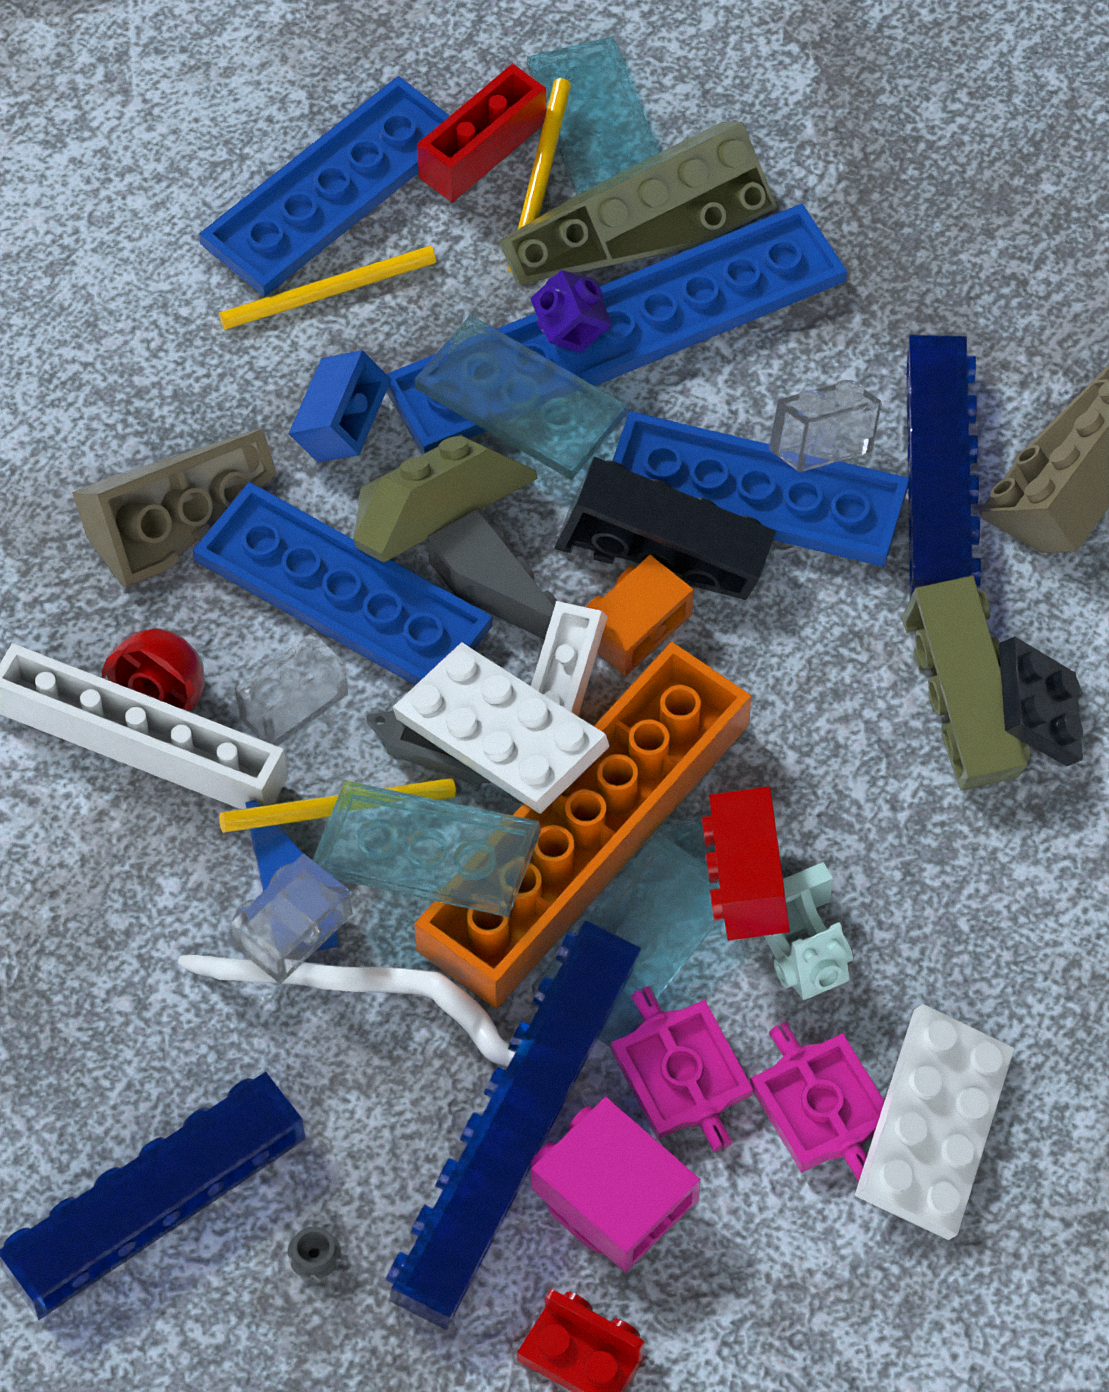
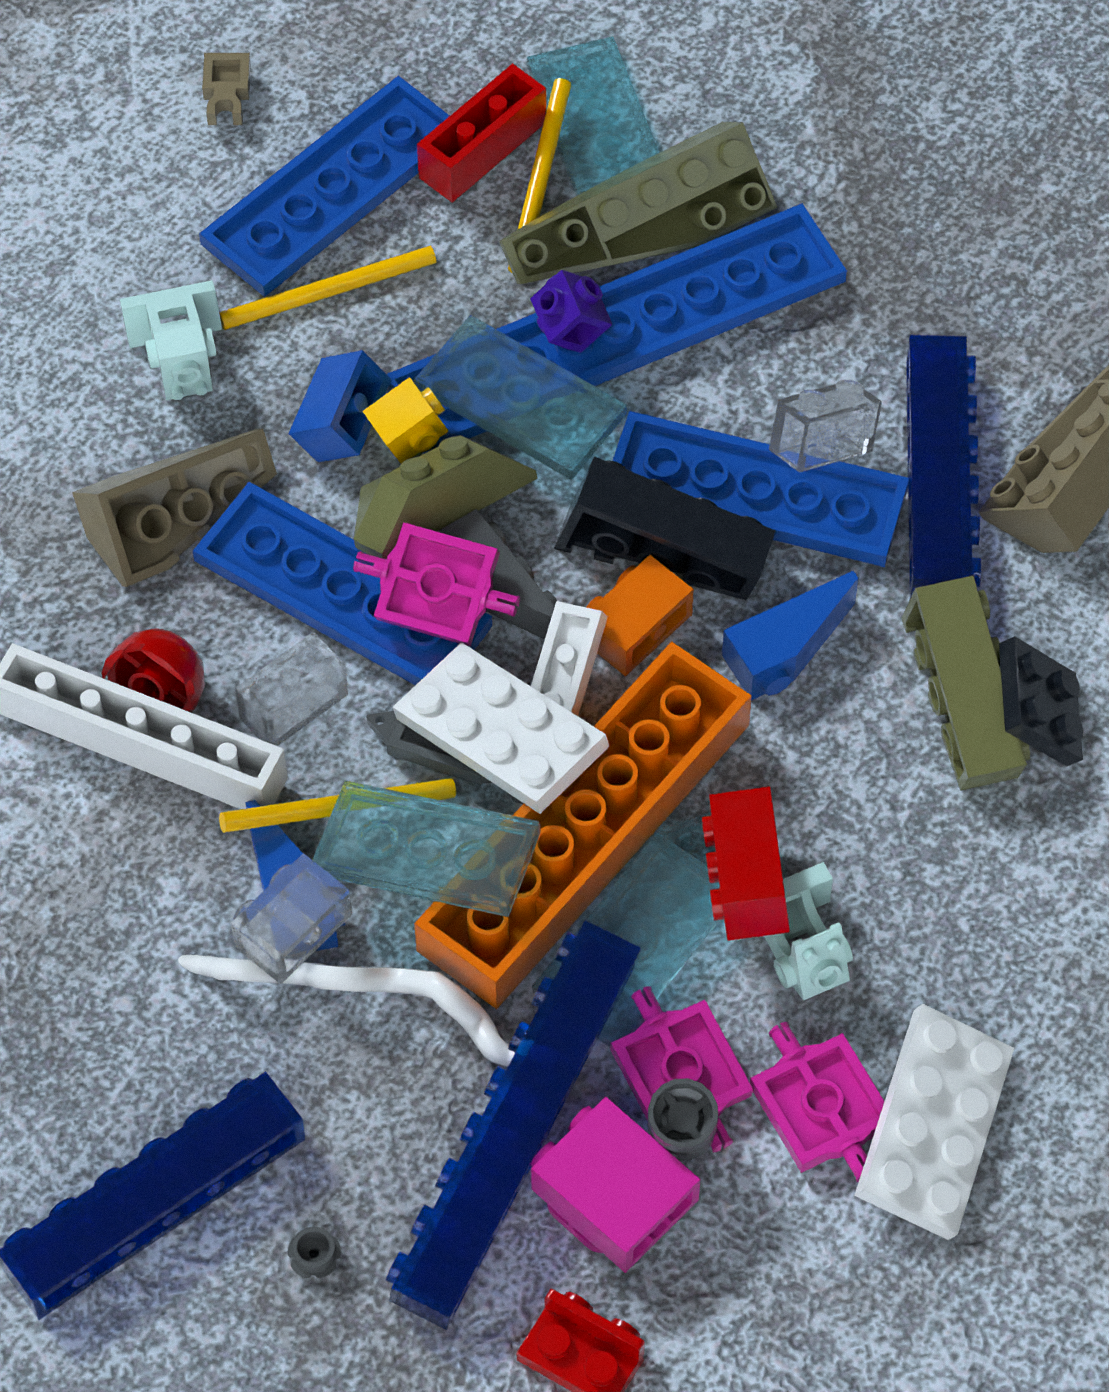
none -> light aqua tile [120,280,222,400]
none -> dark tan plate [202,53,251,125]
none -> dark pink plate [353,522,520,647]
none -> yellow brick [363,377,449,463]
none -> dark grey wheel [648,1078,718,1161]
none -> blue slope [722,570,858,701]

